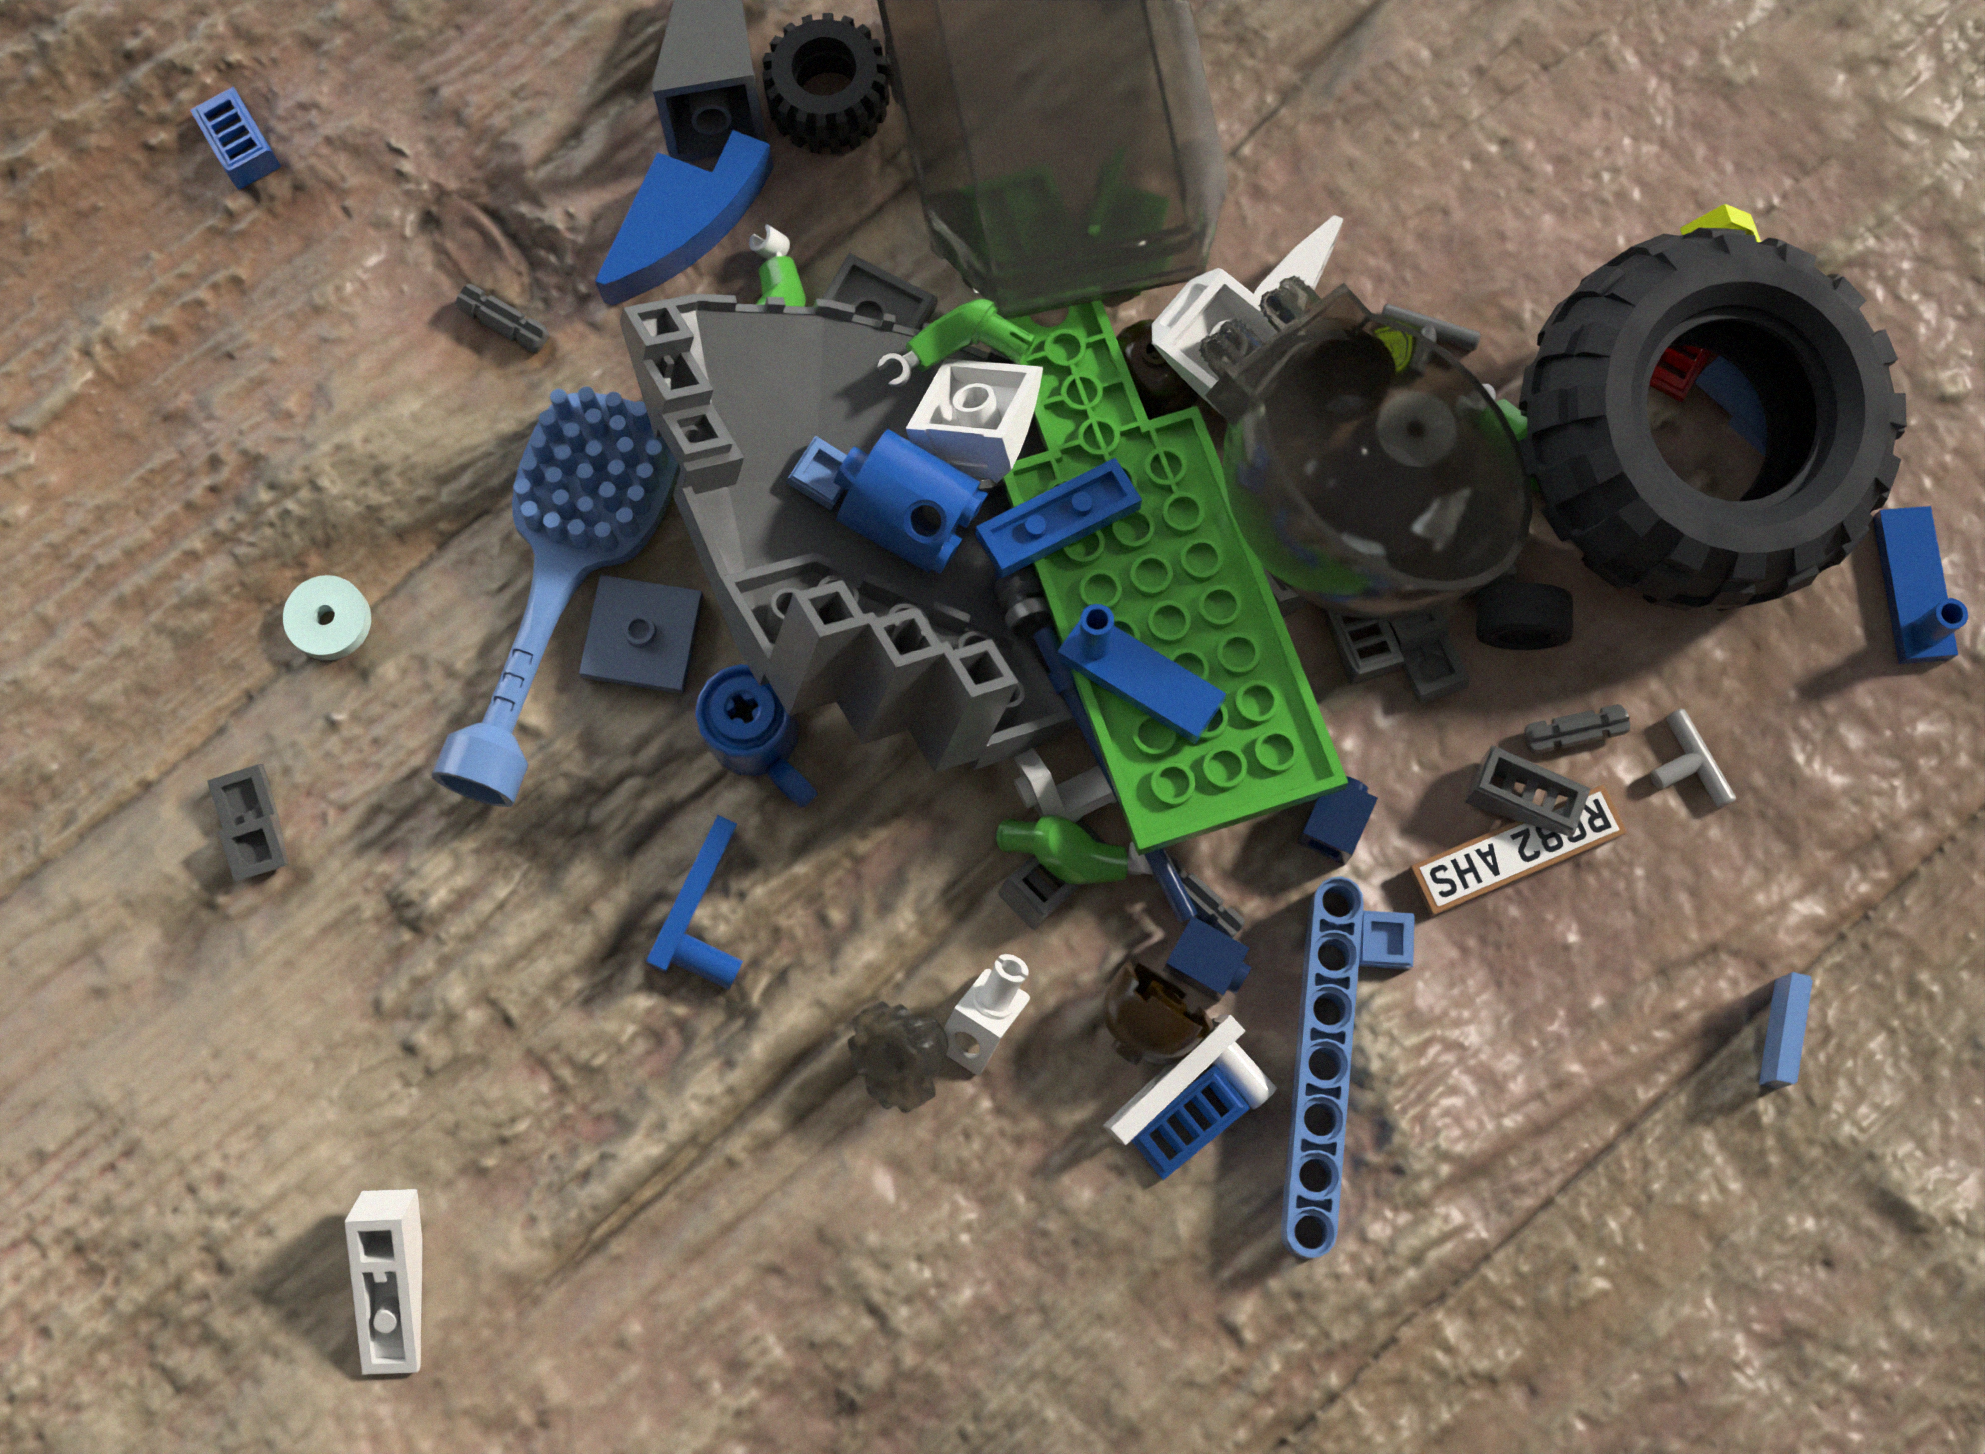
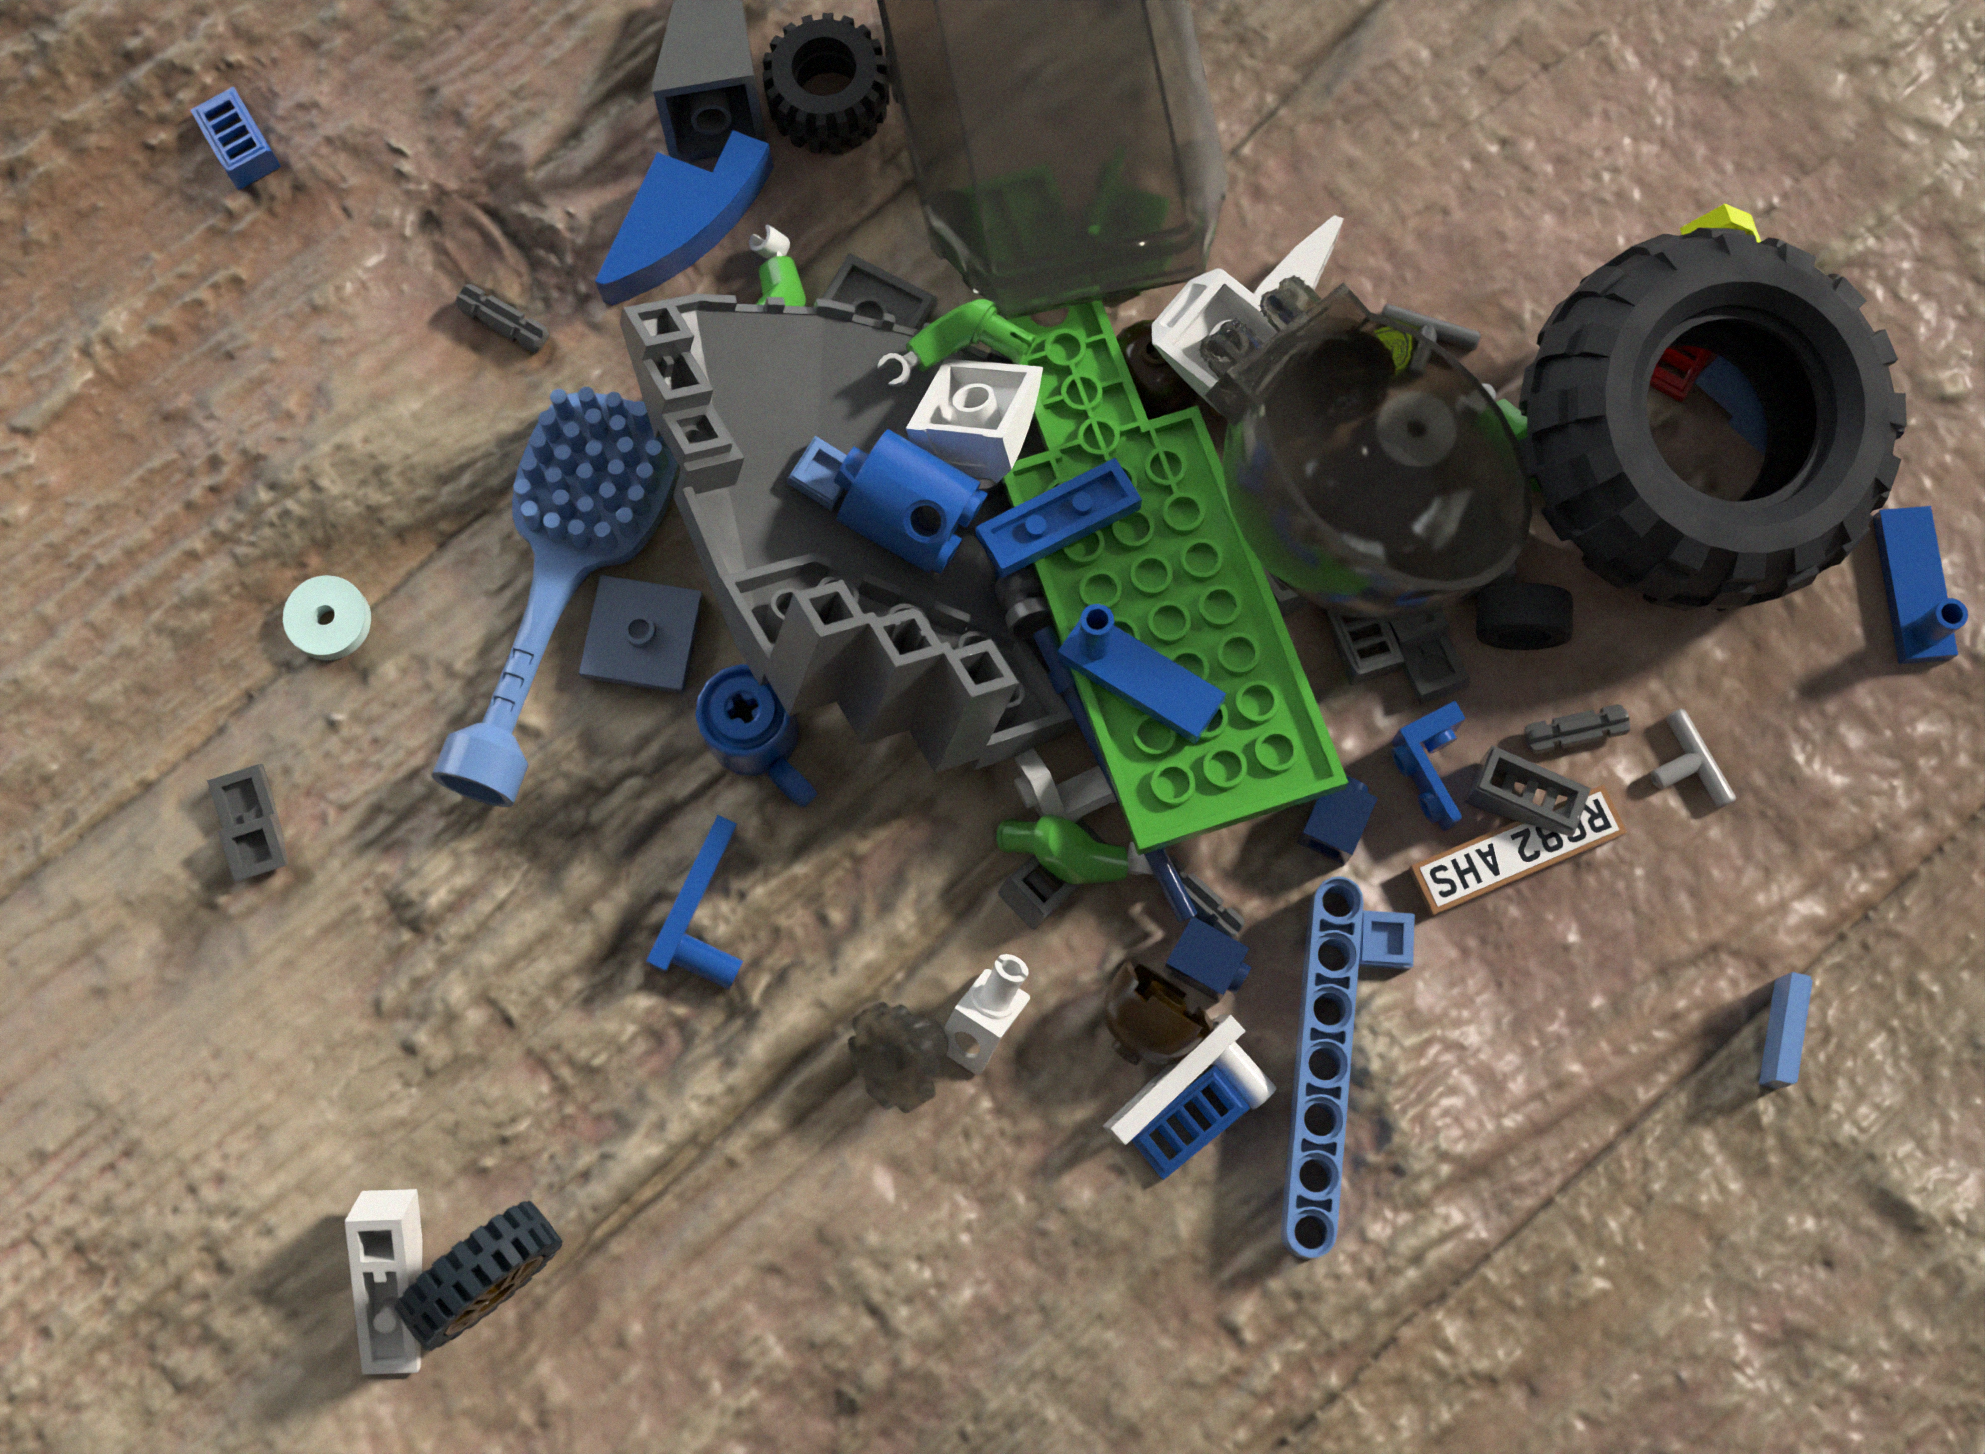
none -> black wheel [394,1201,563,1351]
none -> blue bracket [1391,701,1466,832]

